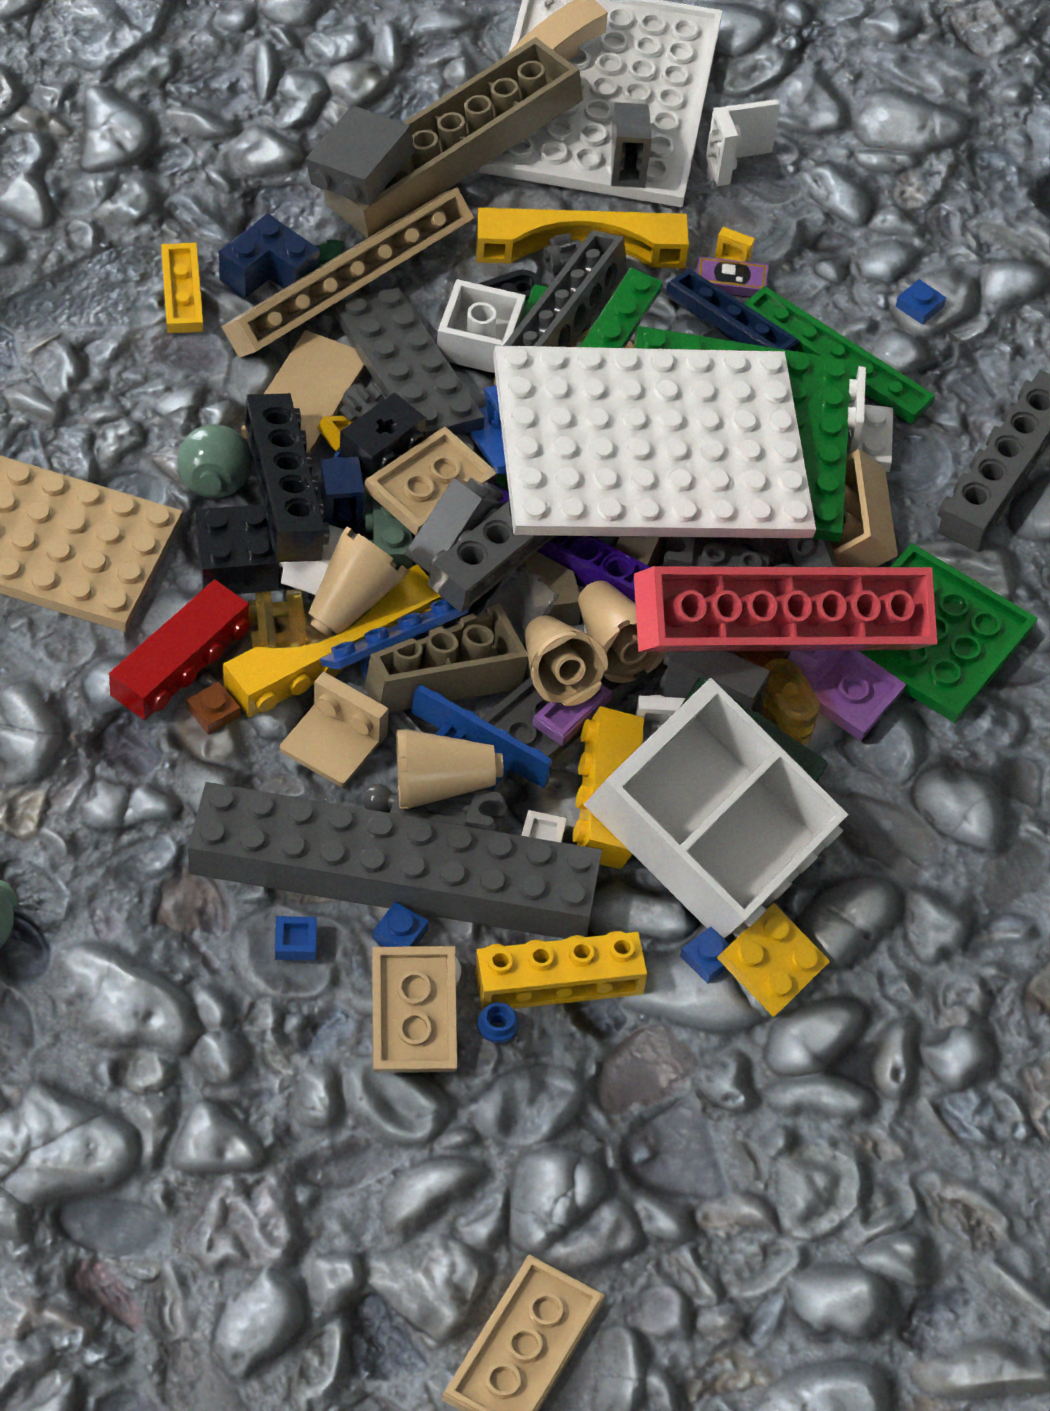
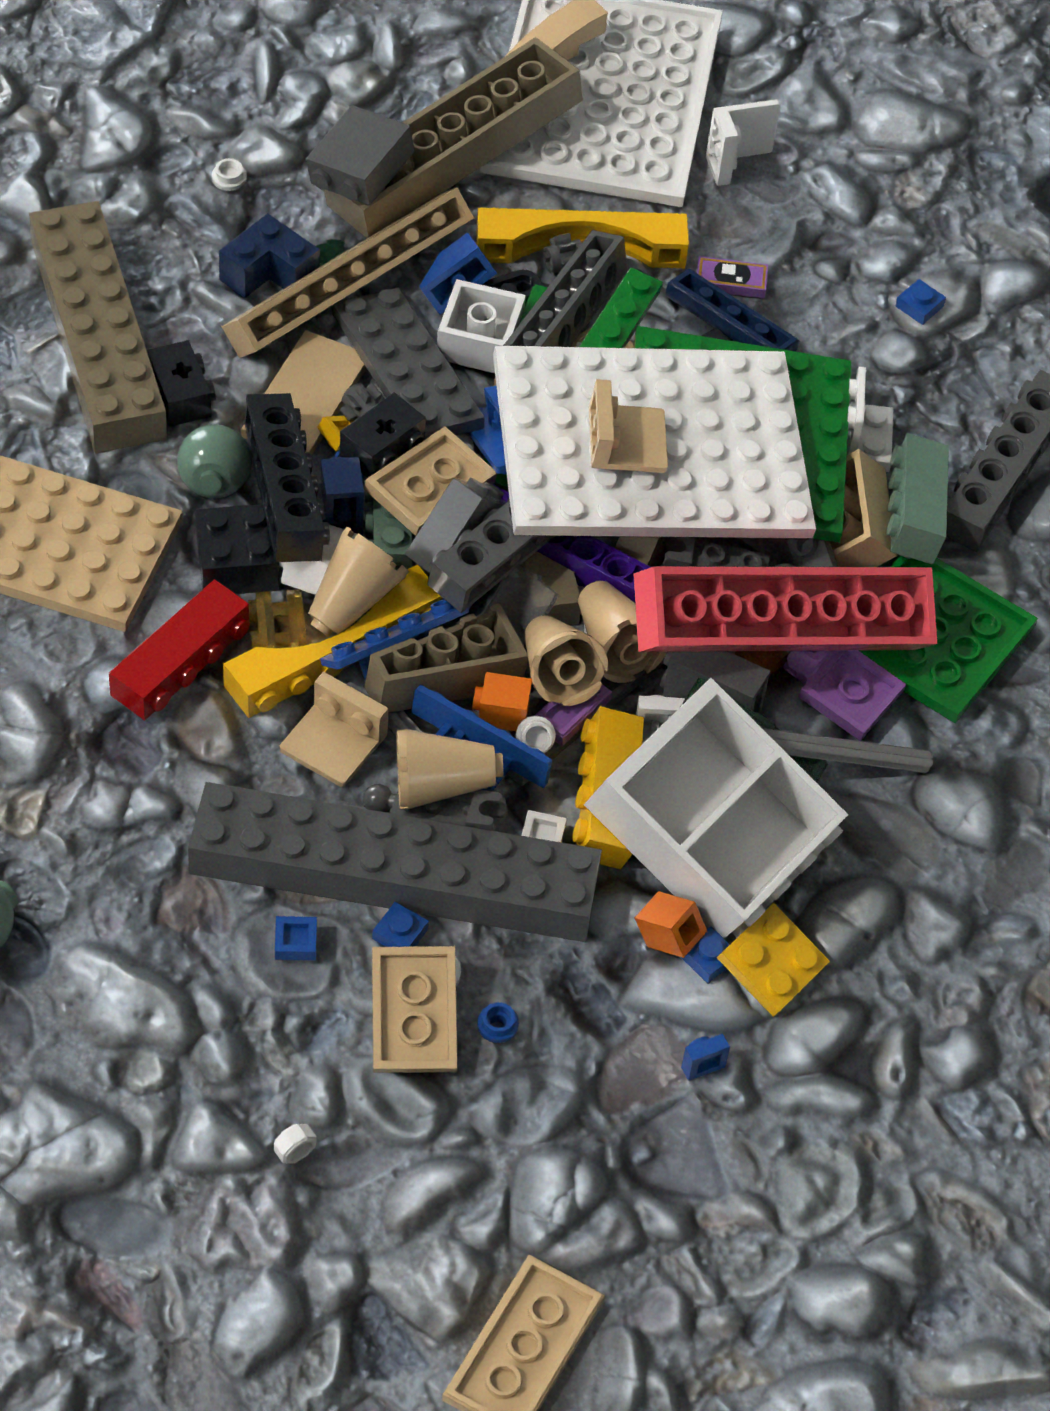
yellow plate [161,243,203,333] -> none
dark orange plate [186,681,241,735] -> none
yellow brick [475,931,647,1010] -> none
dark grey slope [611,102,652,188] -> none
yellow tile [715,227,755,262] -> none
green plate [744,286,935,424] -> none
clear yellow brick [762,658,820,746] -> none
none -> dark tan brick [29,201,167,454]
none -> black brick [147,340,216,427]
none -> white plate [212,158,247,191]
none -> white tile [274,1124,316,1164]
none -> blue slope [419,232,497,315]
none -> orange brick [472,672,532,732]
none -> white plate [516,715,556,753]
none -> tan bracket [589,379,668,473]
none -> orange brick [634,891,707,958]
none -> blue plate [681,1033,730,1081]
none -> light grey axle [762,728,933,773]
none -> sand green brick [886,433,949,564]

